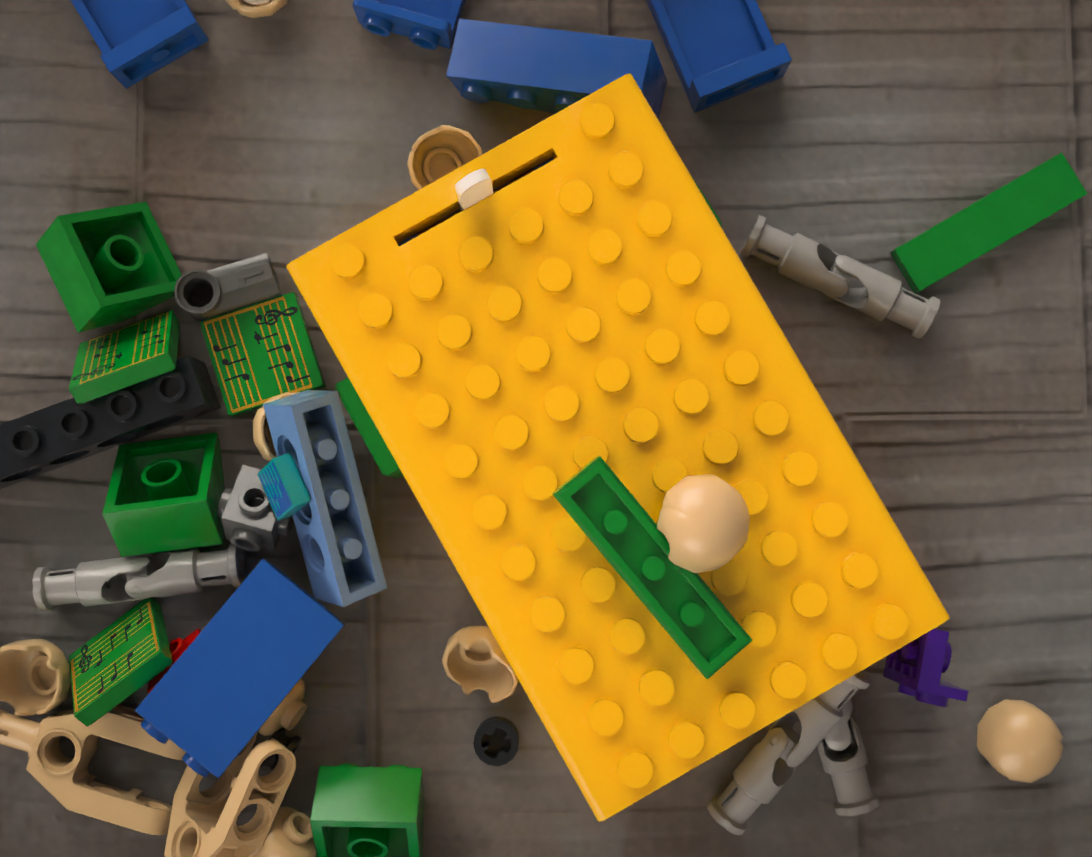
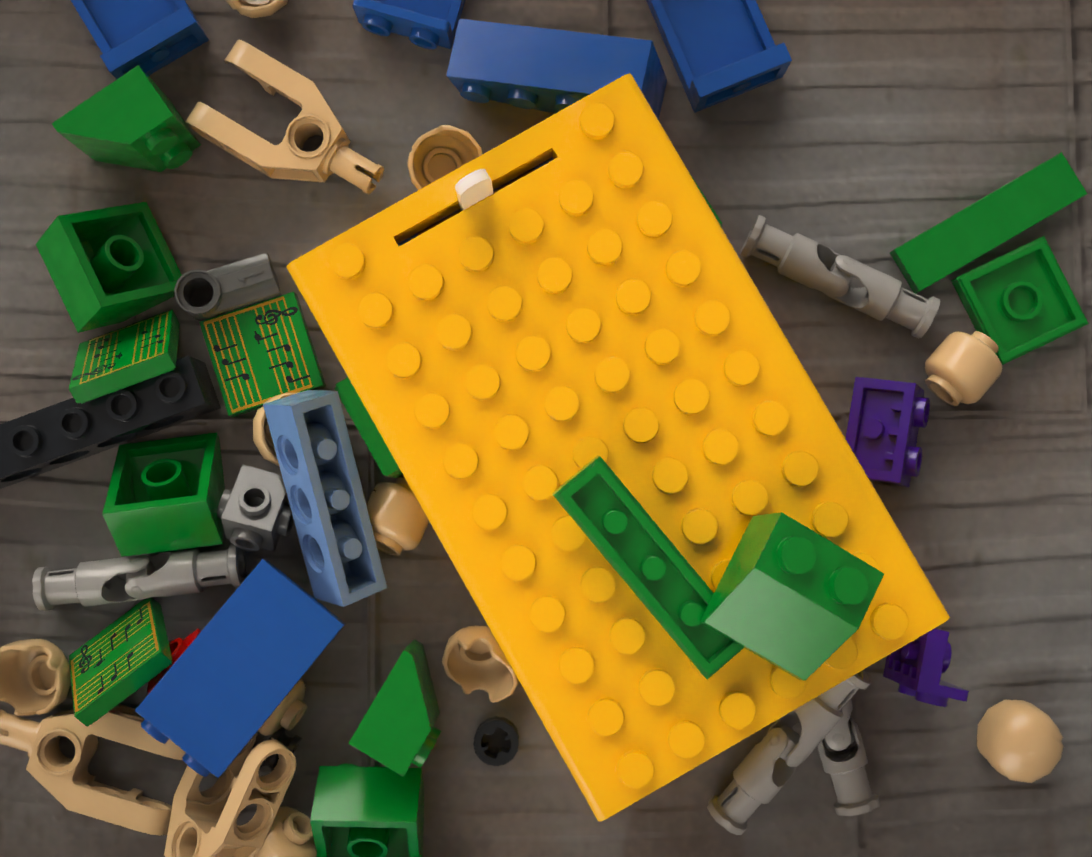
teal tile [257,453,311,521] -> none
tan hair [657,474,750,573] -> none
none -> green slope [52,65,201,172]
none -> tan piece [185,40,384,195]
none -> green slope [348,639,441,777]
none -> tan head [366,477,429,556]
none -> green slope [700,512,884,681]
none -> dark purple bracket [845,377,930,487]
none -> tan head [925,331,1002,406]
none -> green tile [951,236,1089,365]

